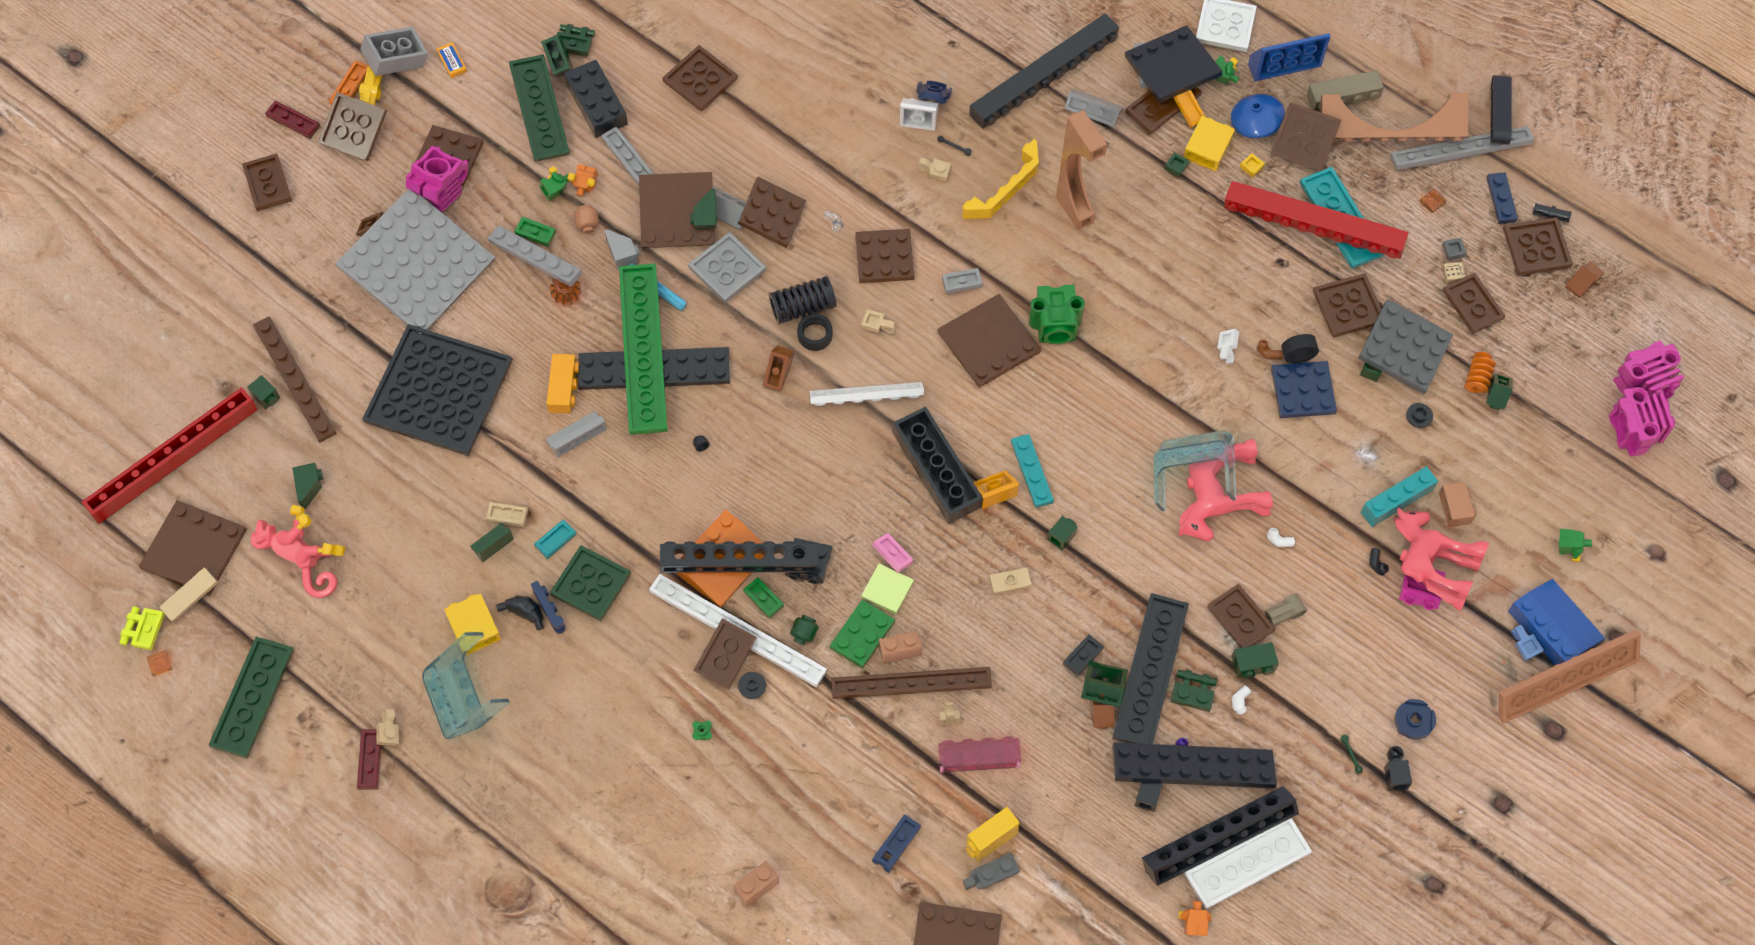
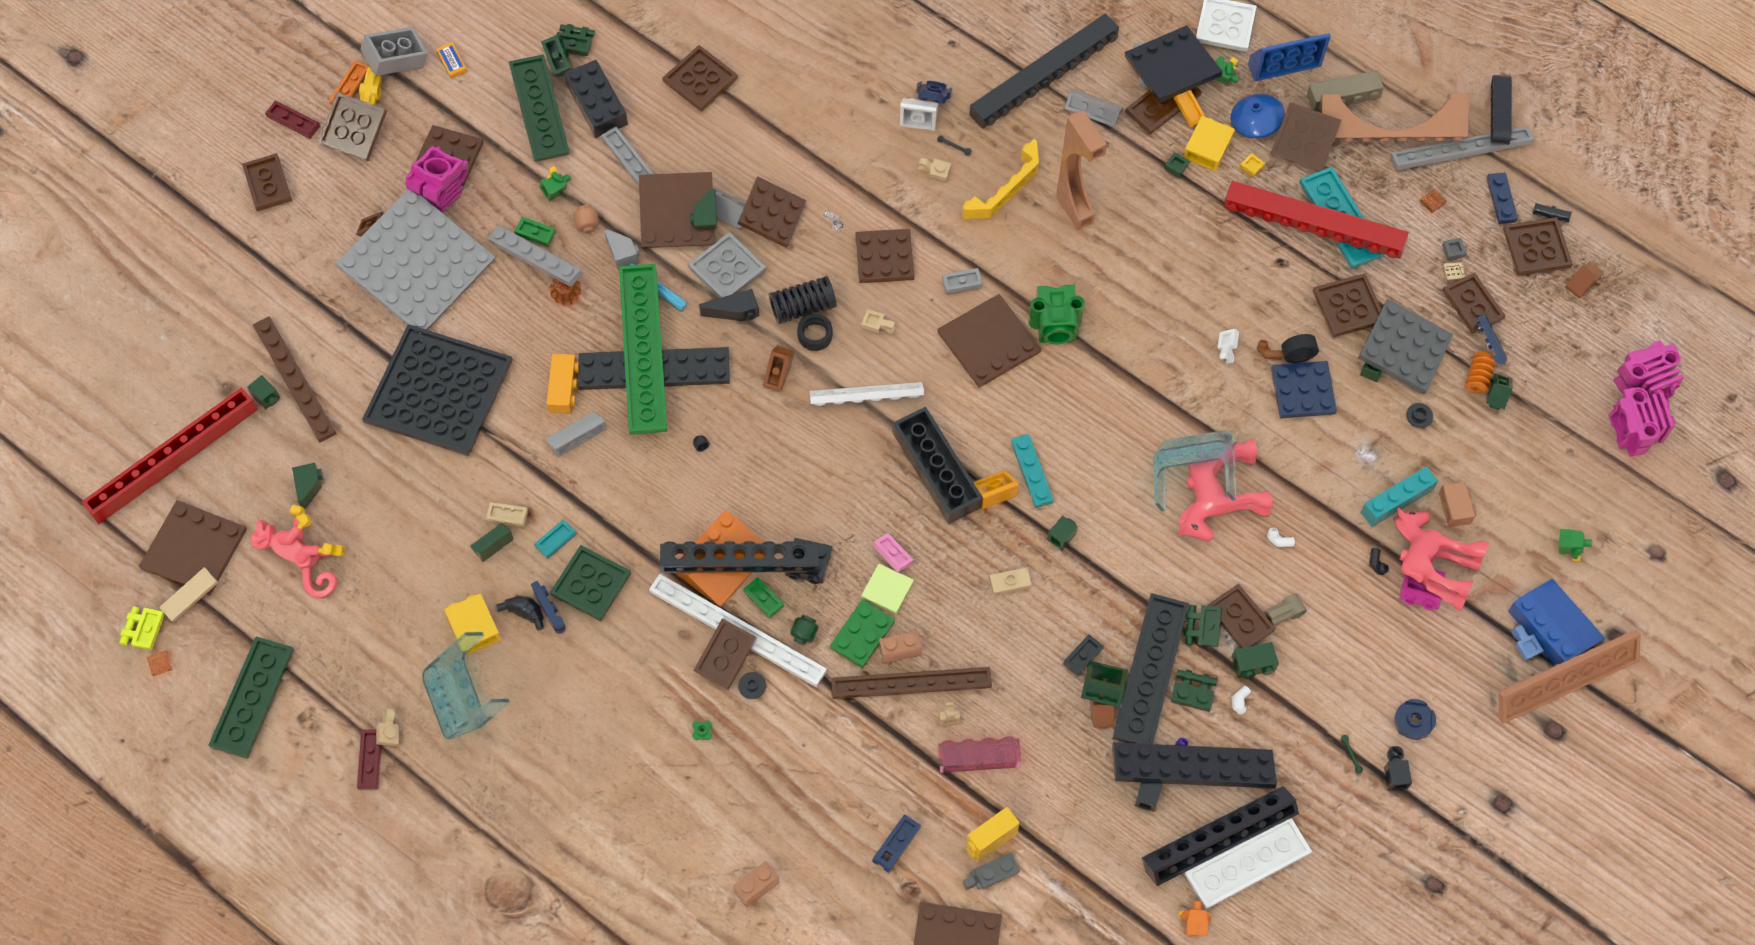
orange piece [567,164,598,197] -> none
none -> black slope [699,289,759,321]
none -> dark green plate [1184,605,1222,647]
none -> dark blue plate [1477,314,1507,364]

